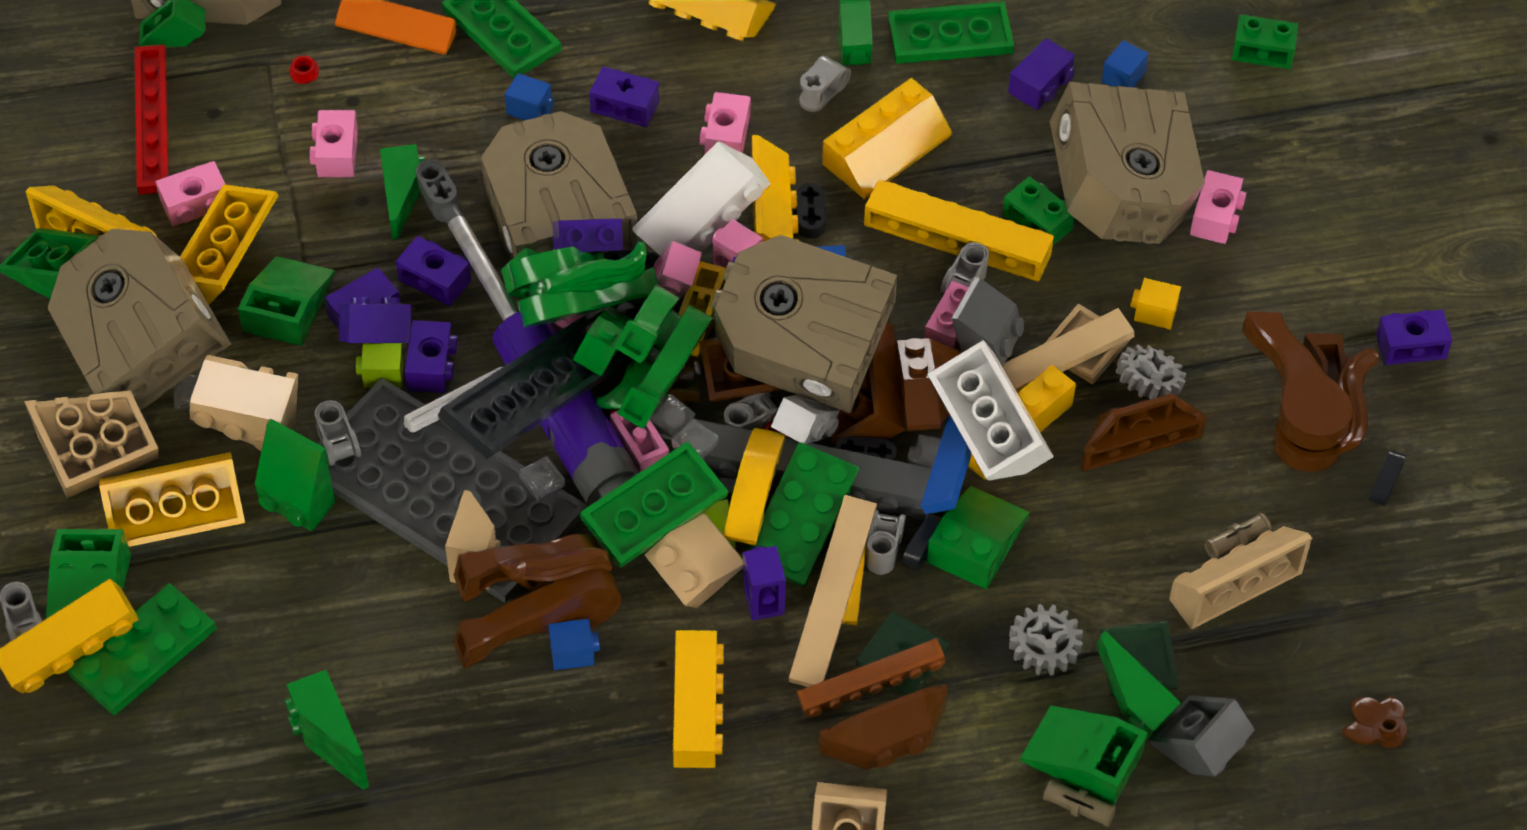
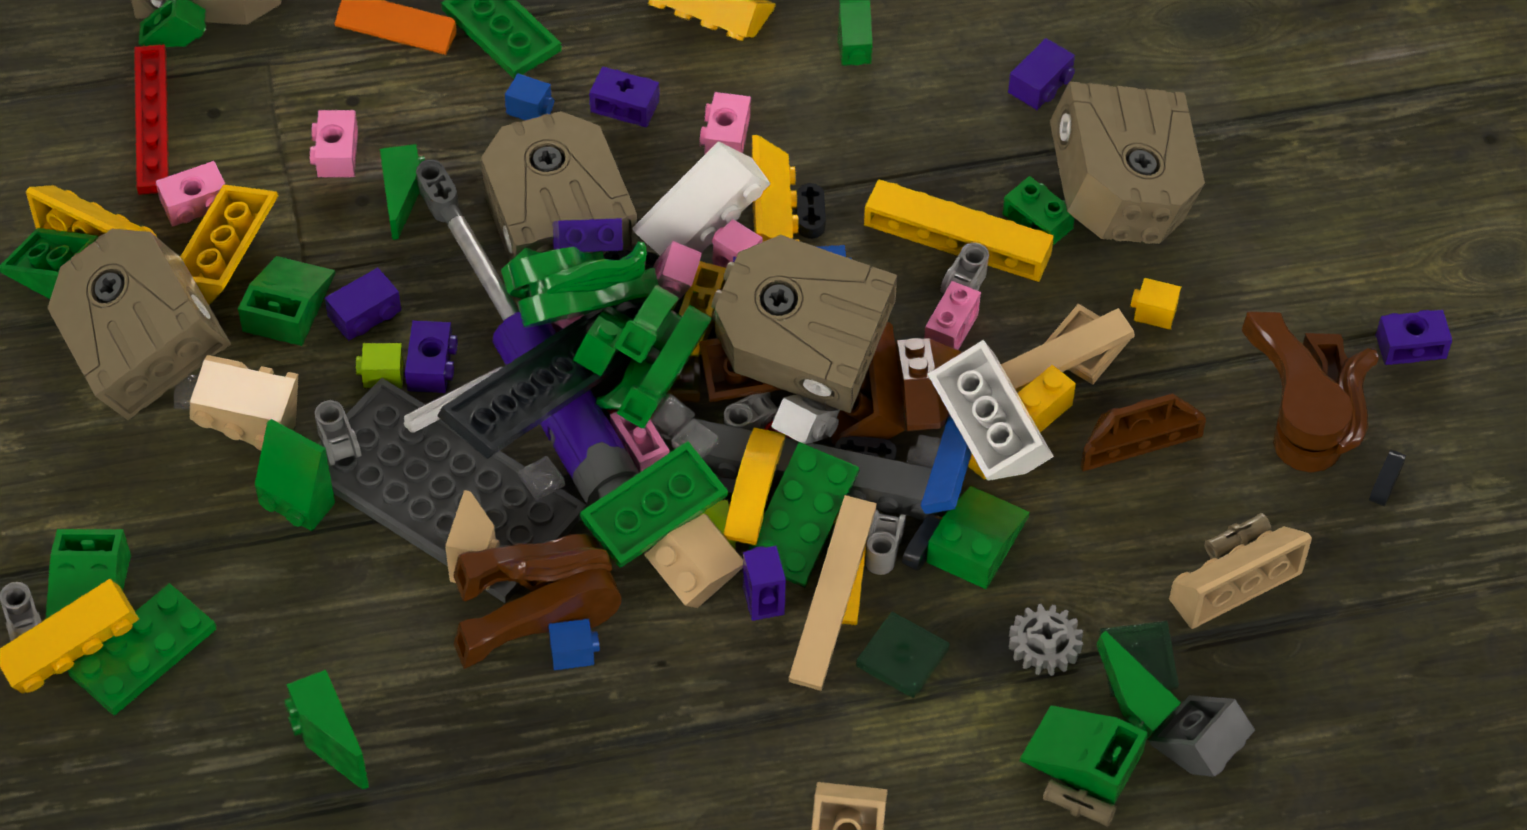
tan wedge [24,390,158,498] -> none
yellow slope [99,452,245,547] -> none
red plate [289,56,319,84] -> none
dark purple brick [339,297,411,343] -> none
dark purple brick [396,236,471,306] -> none
yellow brick [673,630,724,768] -> none
dark orange piece [797,638,945,717] -> none
light grey piece [799,55,851,112] -> none
reddish brown wedge [819,684,948,770] -> none
yellow slope [822,78,952,199] -> none
green plate [887,1,1014,64] -> none
dark grey slope [952,277,1024,367] -> none
blue brick [1101,40,1149,87] -> none
light grey gear [1116,345,1186,400] -> none
bright pink brick [1190,170,1247,244] -> none
green brick [1232,14,1299,69] -> none
reddish brown plate [1342,696,1408,748] -> none

